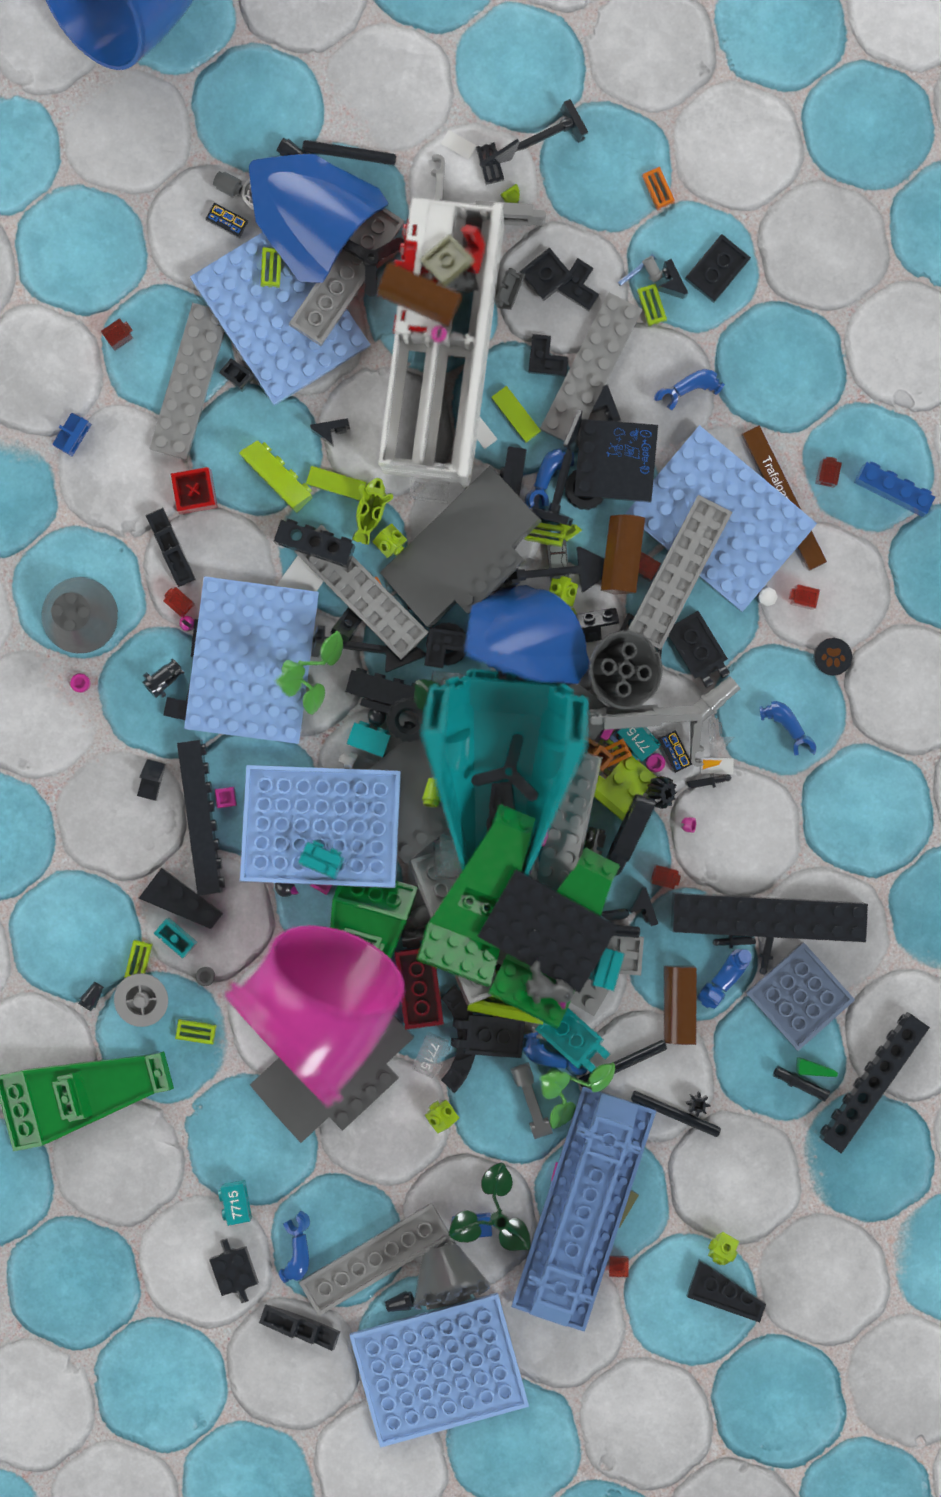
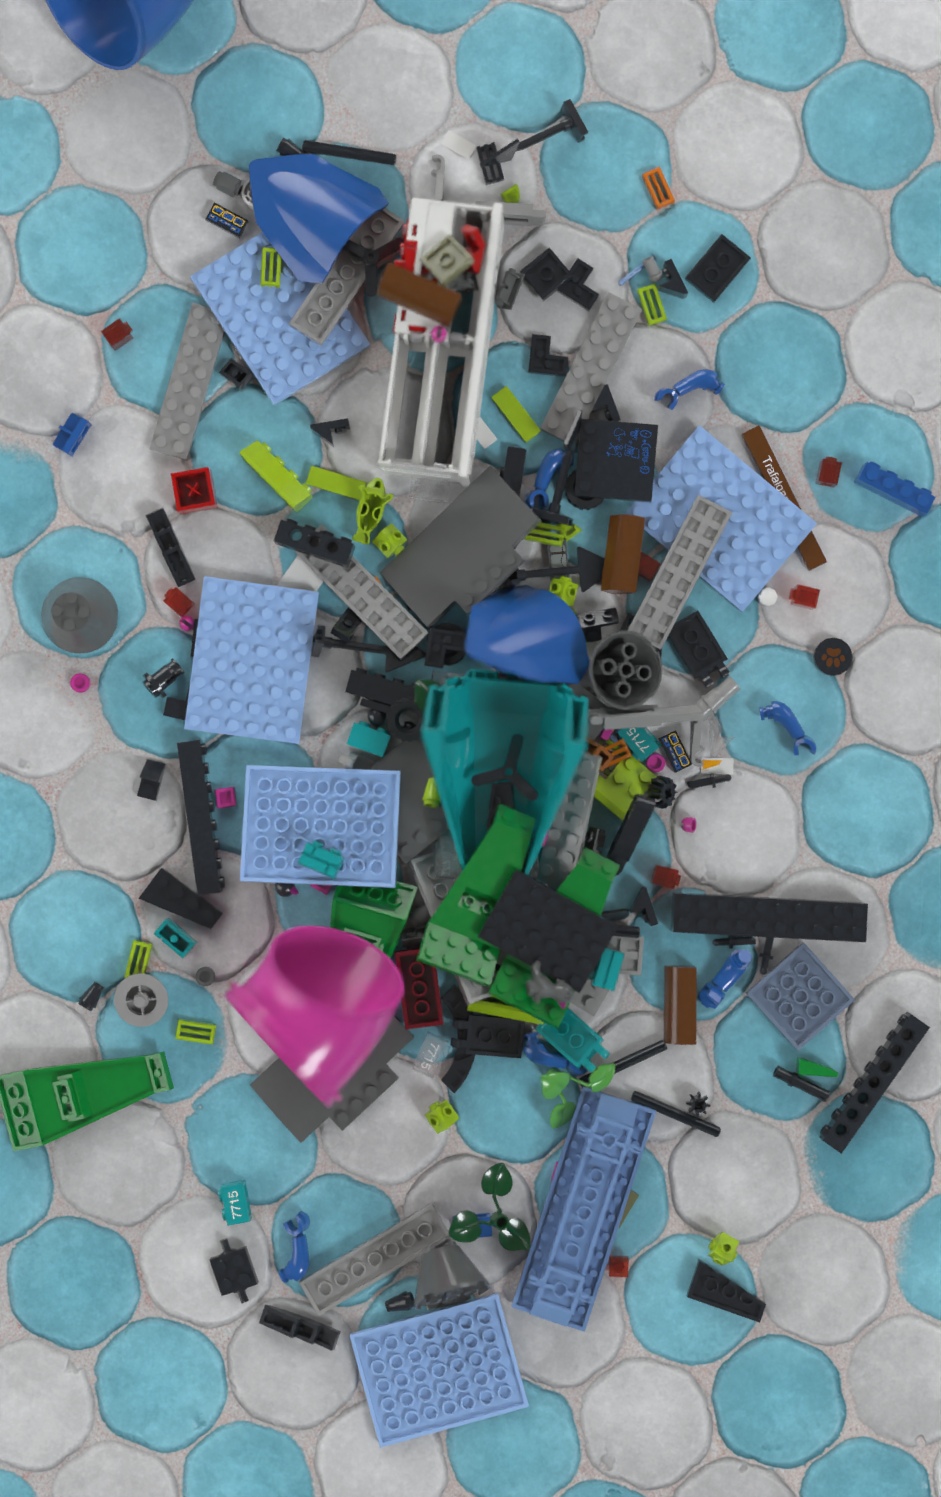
bright green plant [275,630,343,715] -> none
dark grey piece [510,1062,553,1139] -> none

